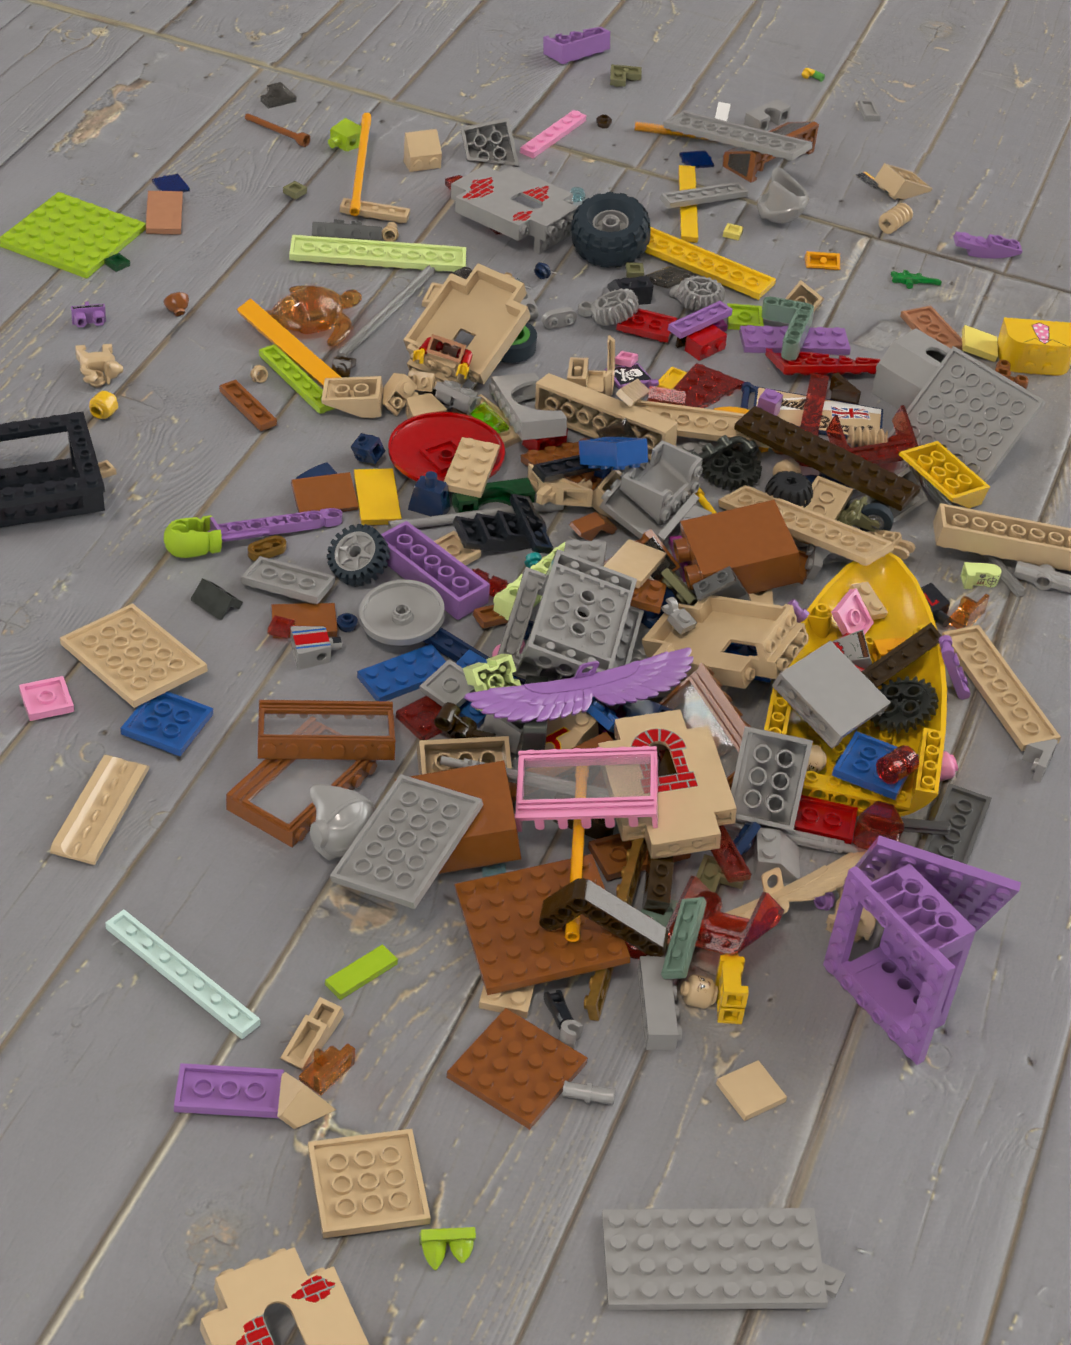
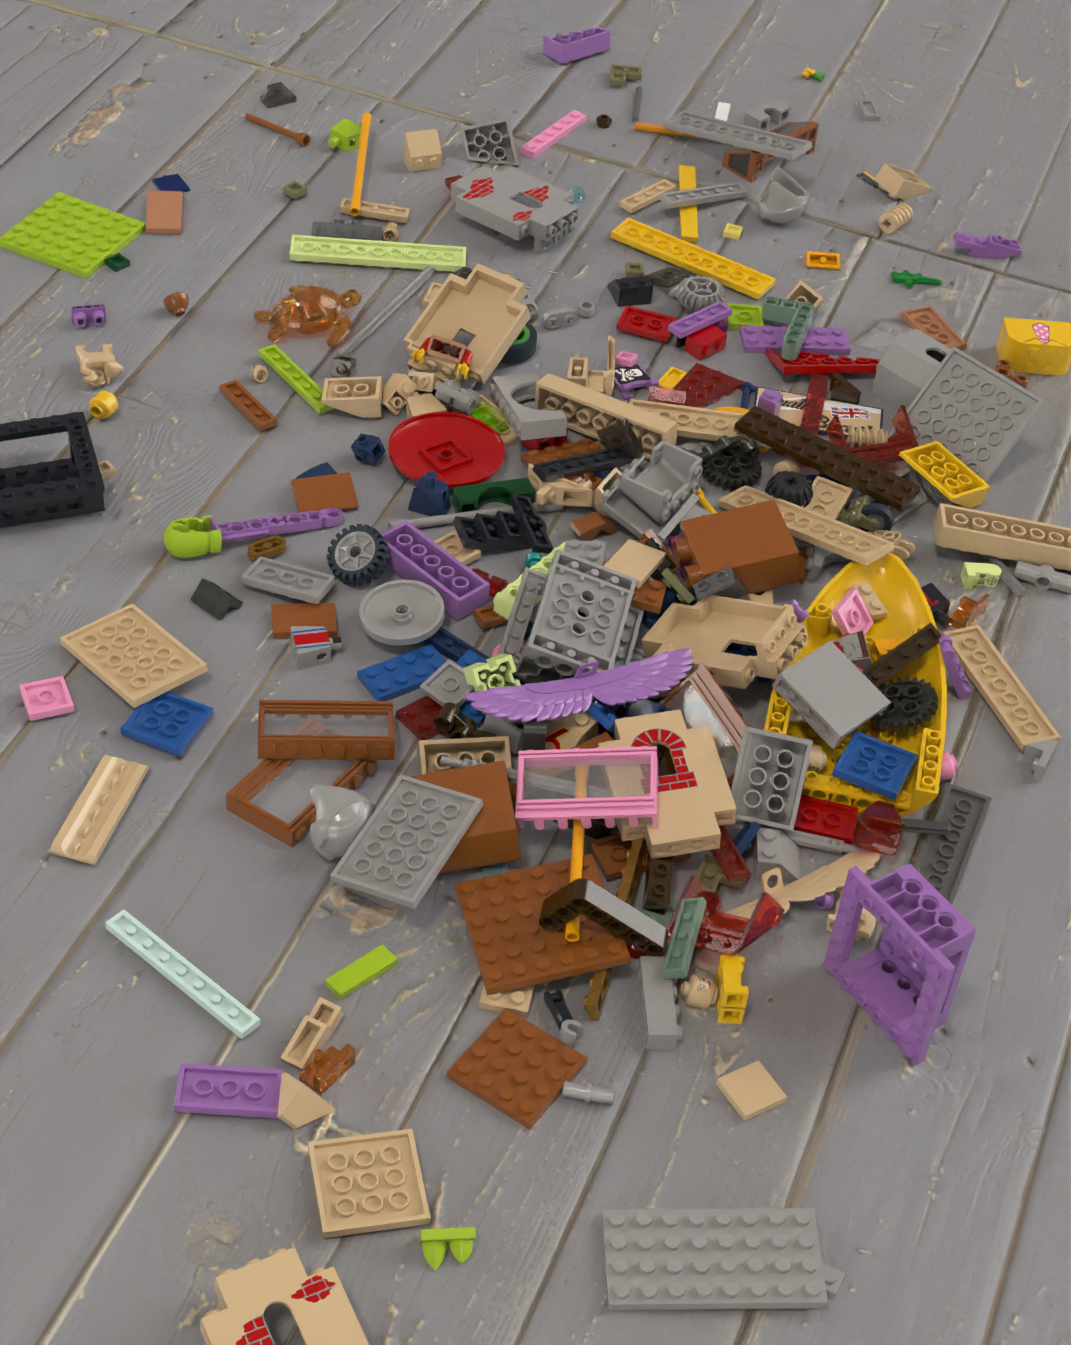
light orange tile [237,298,342,388] -> none
clear red tile [267,615,295,639] -> none
dark blue plate [337,613,358,632] -> none
yellow tile [354,468,401,525] -> none
tan plate [444,437,500,498] -> none
dark blue plate [534,262,551,279] -> none
black wheel [571,192,651,268] -> none
blue brick [579,436,648,470] -> none
light grey gear [591,288,639,326] -> none
tan tile [616,379,651,407] -> none
light grey plate [661,597,697,634] -> none
clear blue piece [679,150,714,169] -> none
medium lavender plate [843,835,1021,932] -> none
clear red wheel [876,745,919,784] -> none
light yellow tile [962,325,998,362] -> none
none -> tan plate [620,179,677,214]
none -> dark grey bar [632,86,642,123]

